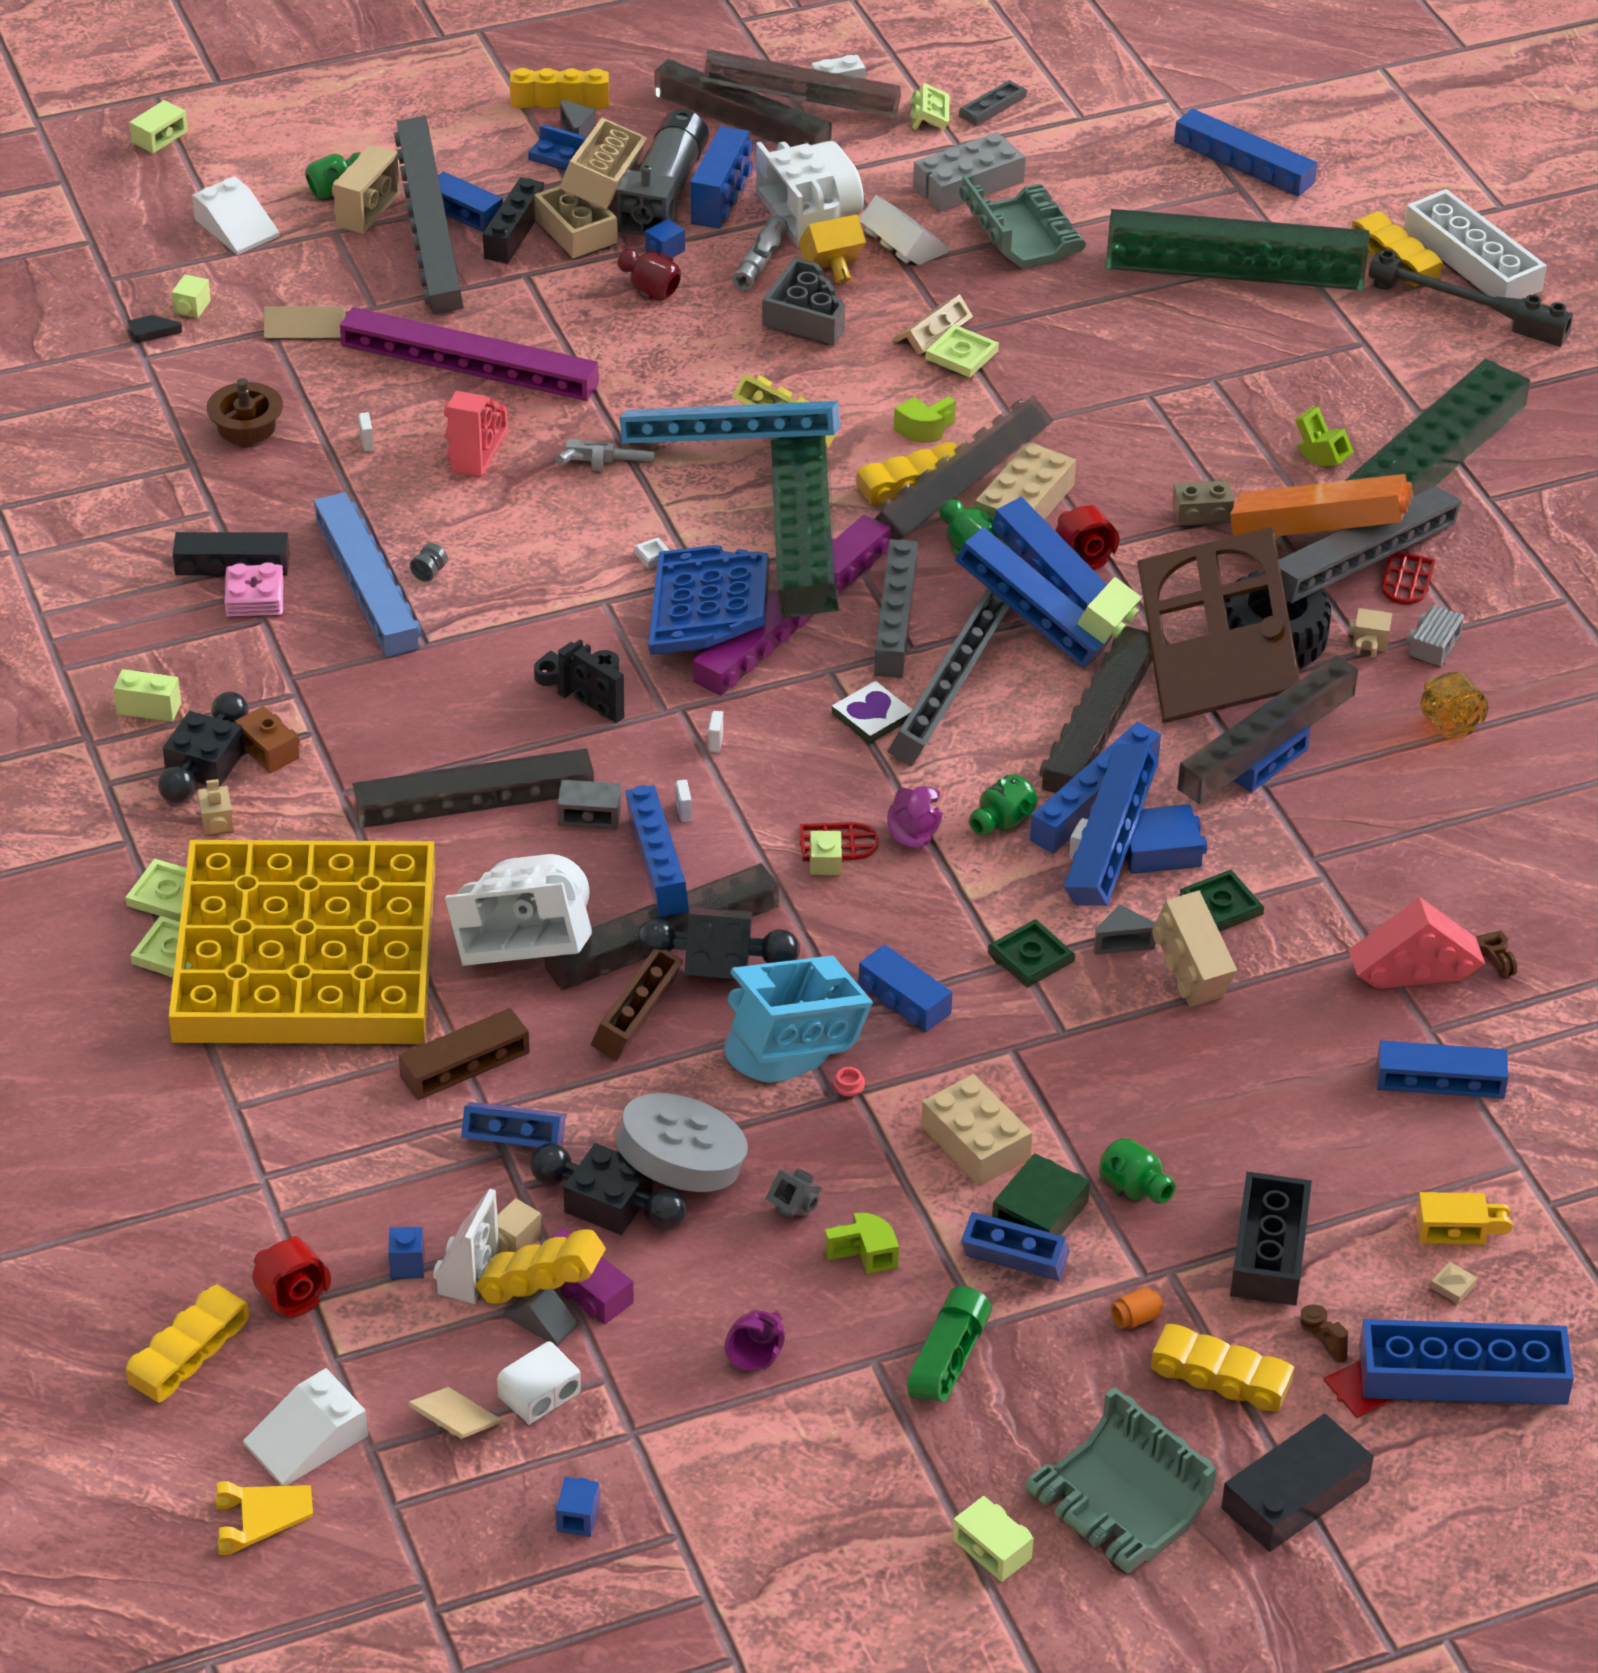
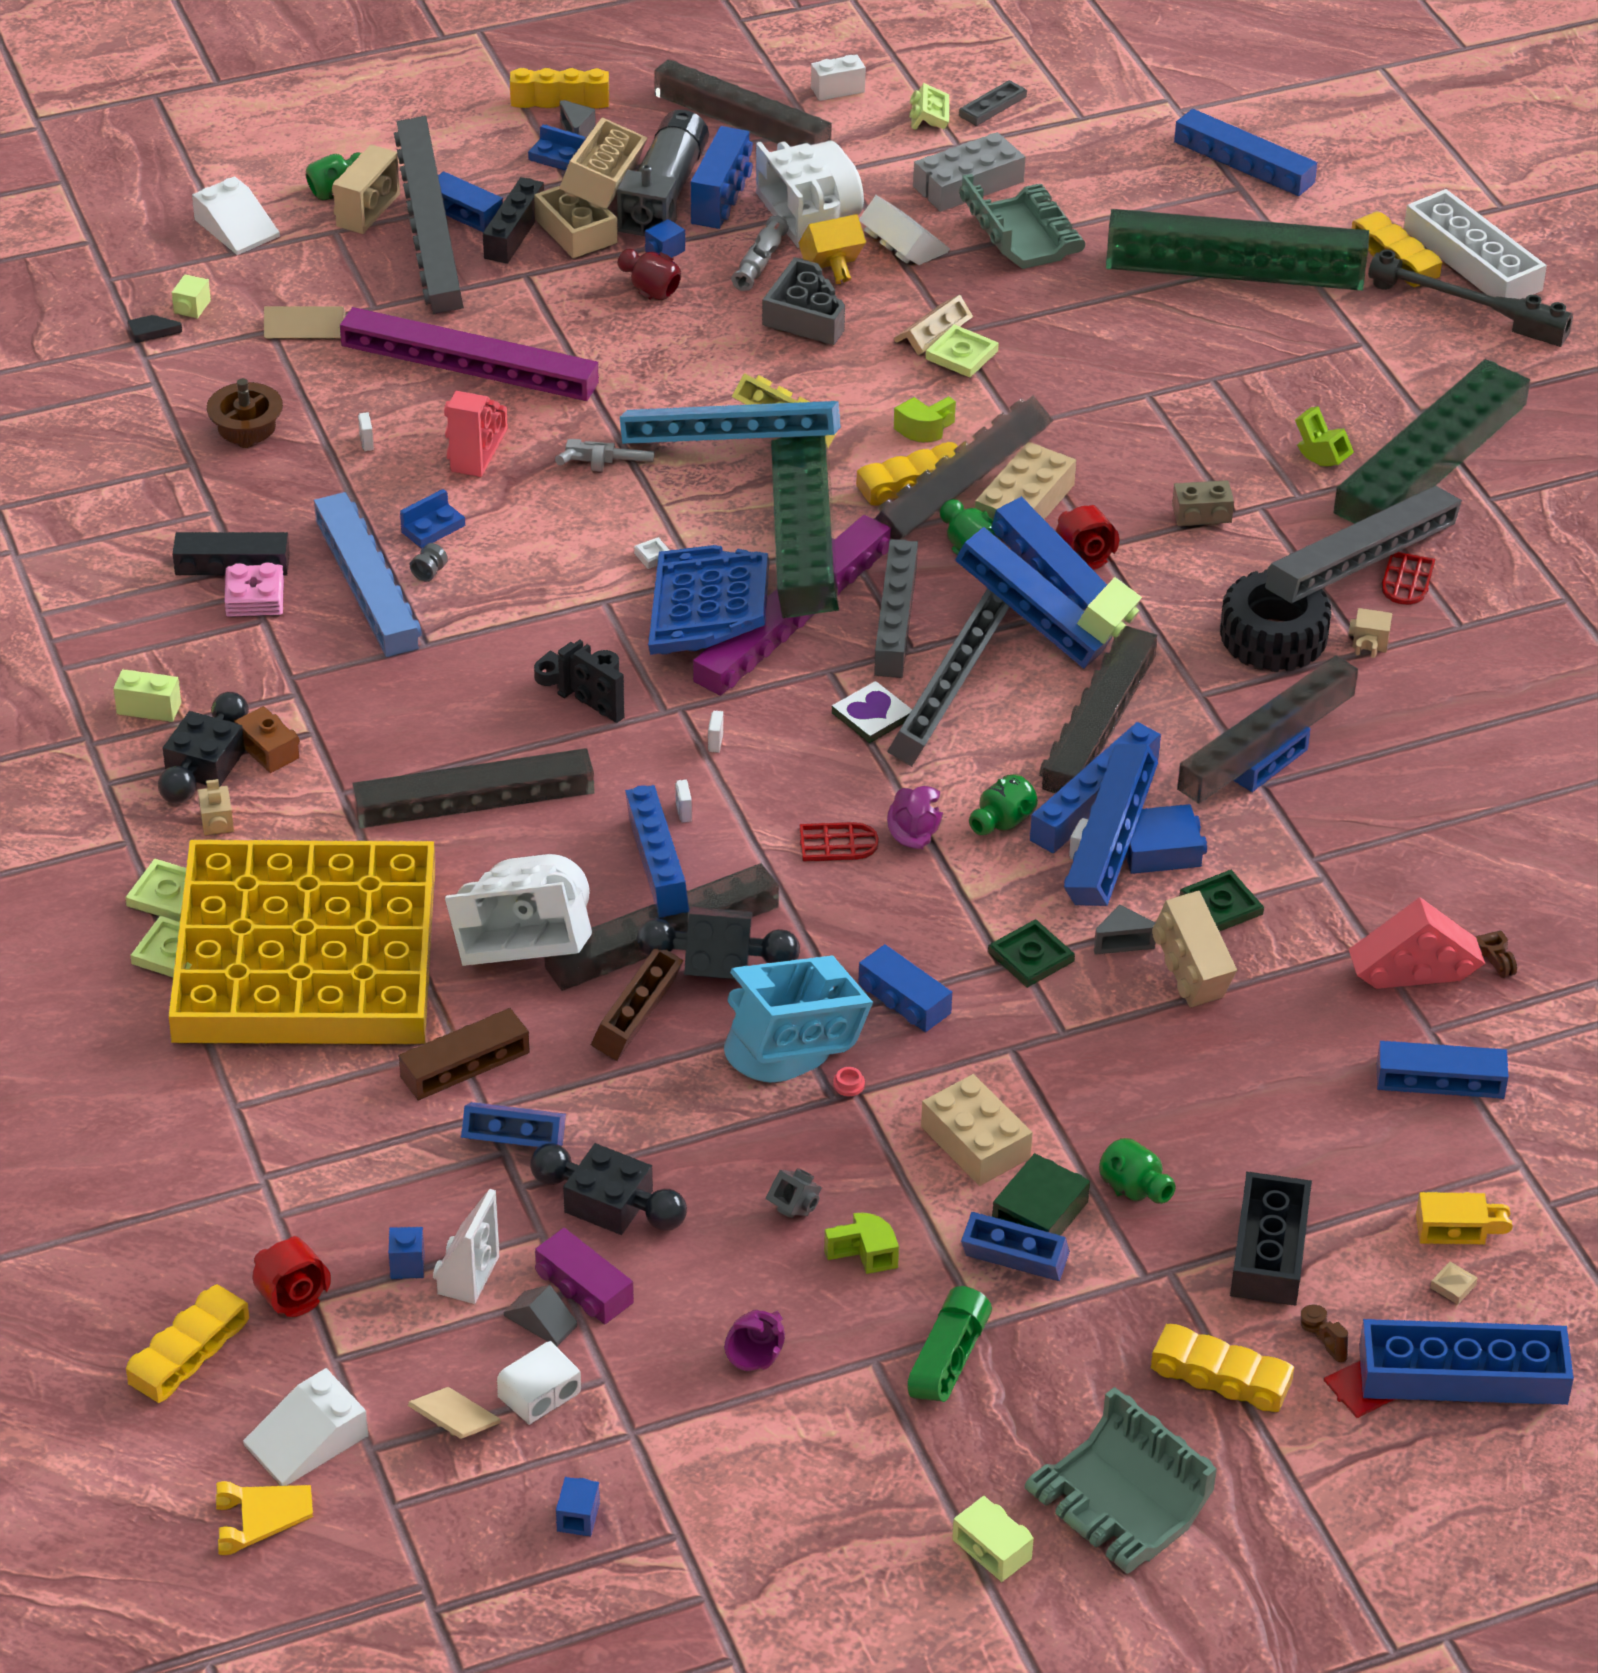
yellowish green brick [129,100,188,153] -> none
yellow brick [475,1229,606,1304] -> none
tan brick [497,1198,542,1252] -> none
flat silver brick [558,780,622,830] -> none
light grey brick [616,1093,748,1192] -> none
clear smoke brick [702,49,901,118] -> none
yellowish green brick [809,831,842,875] -> none
orange brick [1110,1287,1163,1329] -> none
reddish brown door [1137,527,1302,722] -> none
black brick [1221,1413,1374,1552] -> none
orange brick [1230,474,1413,536] -> none
light grey brick [1406,604,1464,667] -> none
clear yellow brick [1420,671,1489,739] -> none
none -> blue bracket [400,489,466,549]

